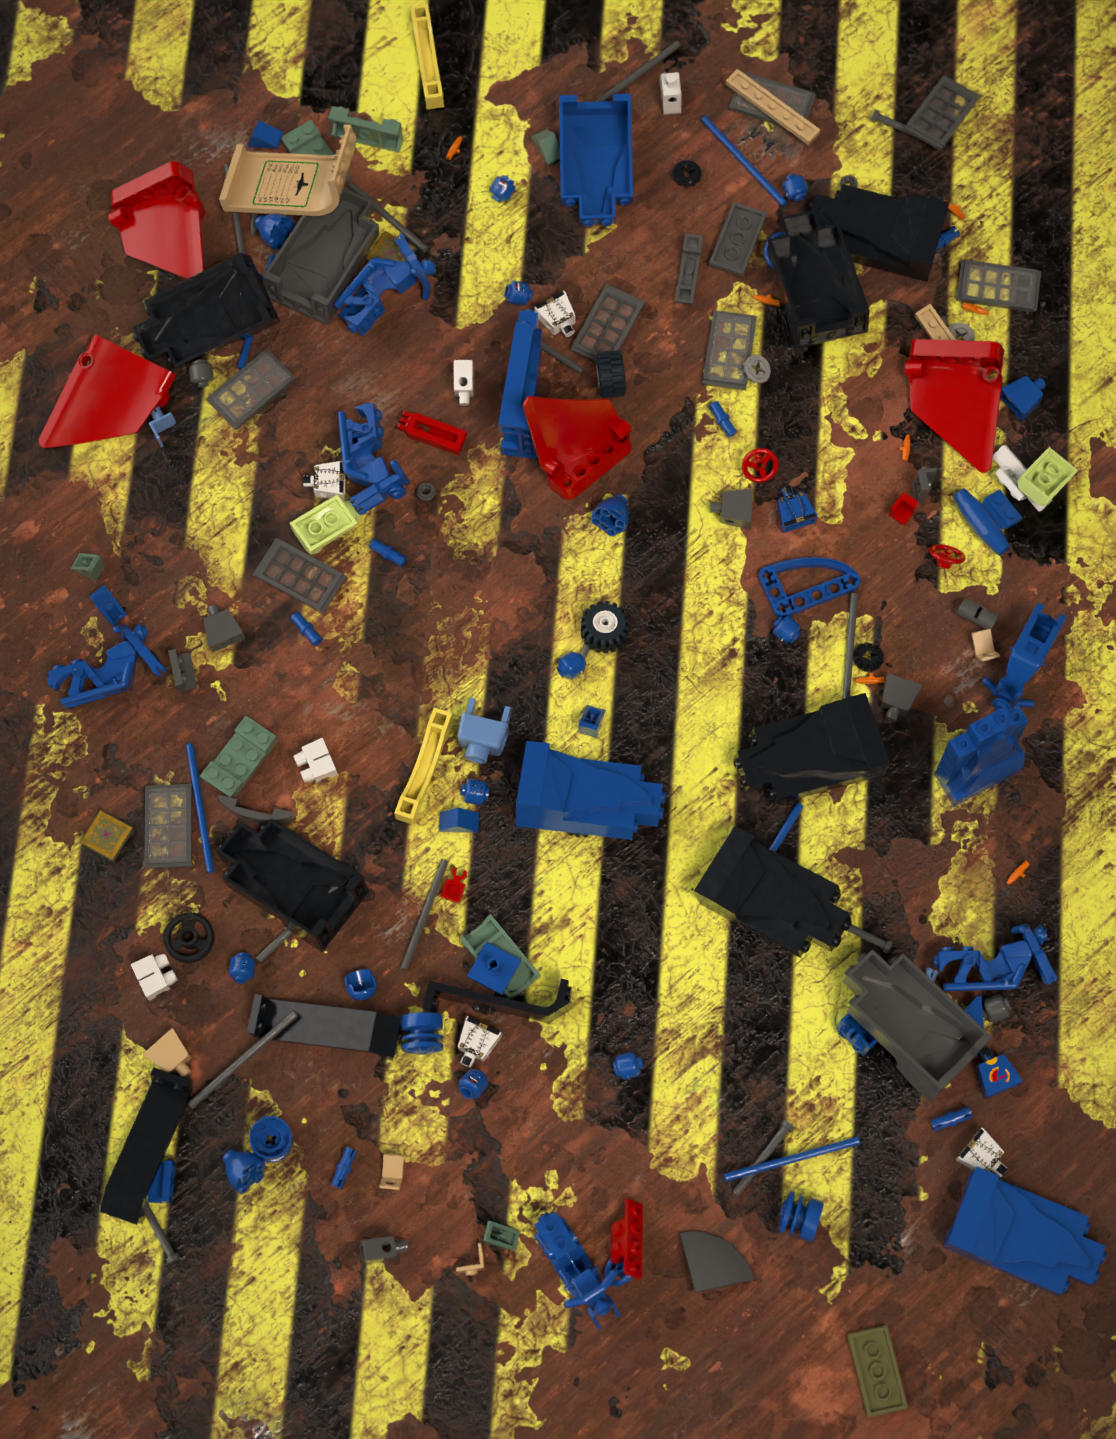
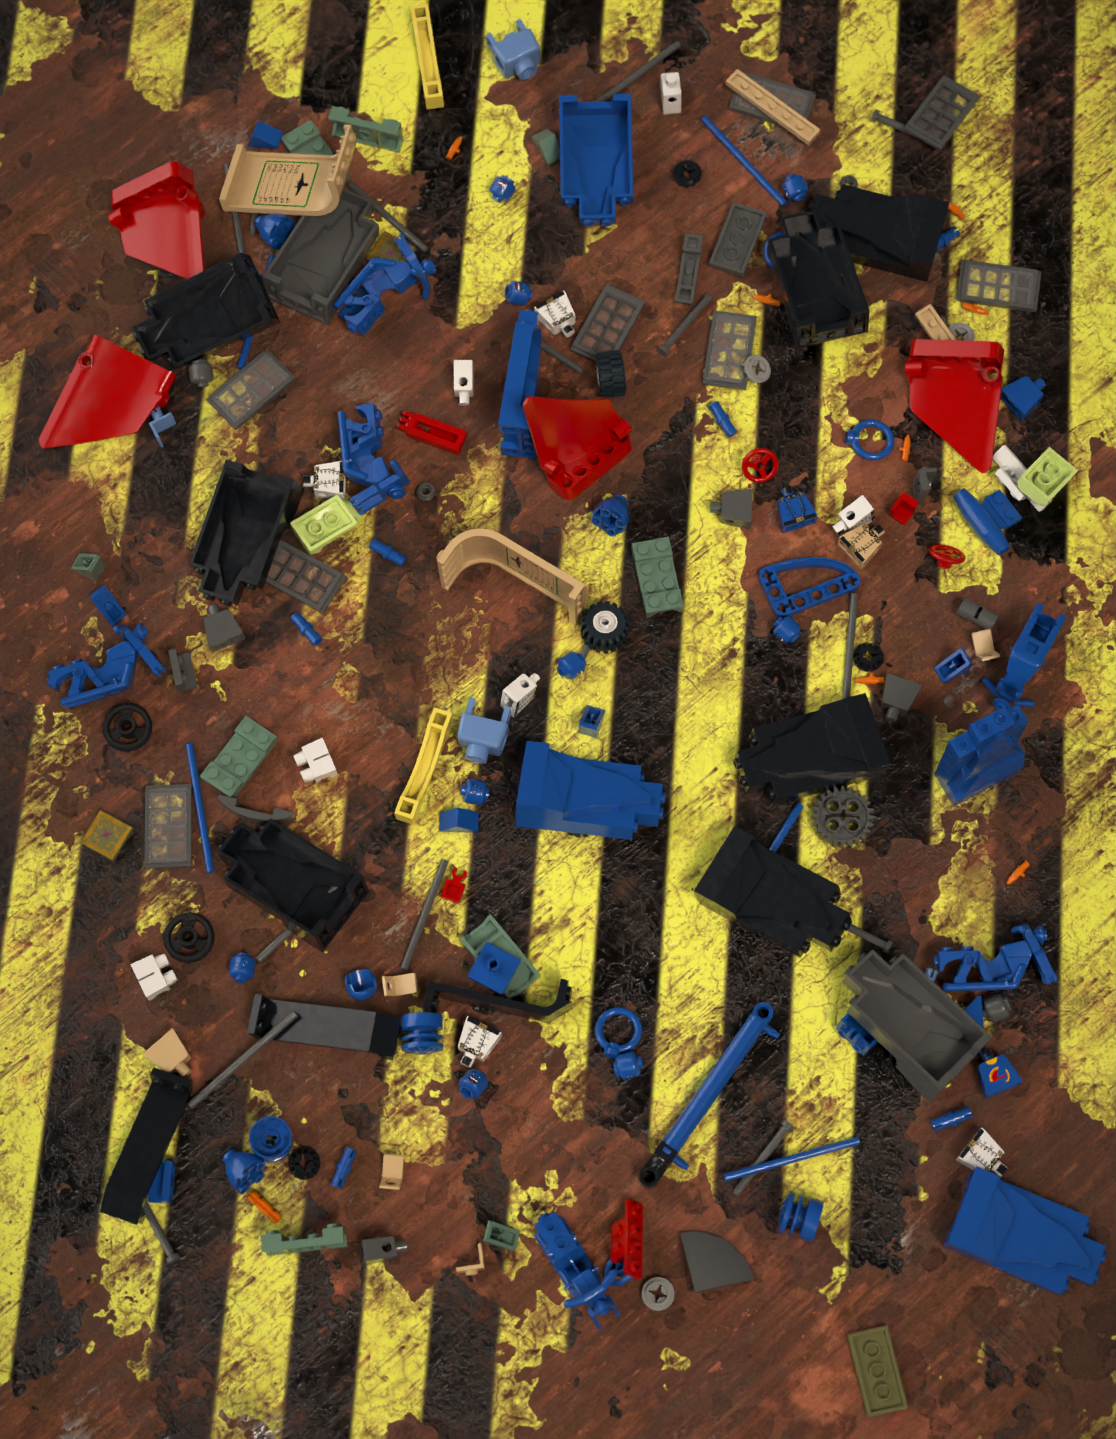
none -> black wheel [102,703,153,752]
none -> black panel [189,459,304,607]
none -> orange axle [248,1191,282,1224]
none -> sand green piece [261,1224,348,1256]
none -> black gear [288,1147,321,1180]
none -> tan bracket [382,973,418,996]
none -> tan panel [436,529,586,626]
none -> medium blue piece [486,18,540,80]
none -> white torso [500,673,541,718]
none -> blue piece [595,1007,642,1059]
none -> sand green piece [632,537,684,618]
none -> blue piece [639,1002,780,1189]
none -> light grey gear [642,1277,674,1311]
none -> dark grey bar [657,294,712,357]
none -> dark grey gear [811,786,875,849]
none -> white torso [832,495,875,535]
none -> tan torso [838,523,885,570]
none -> blue piece [845,419,894,461]
none -> blue slope [934,647,973,684]

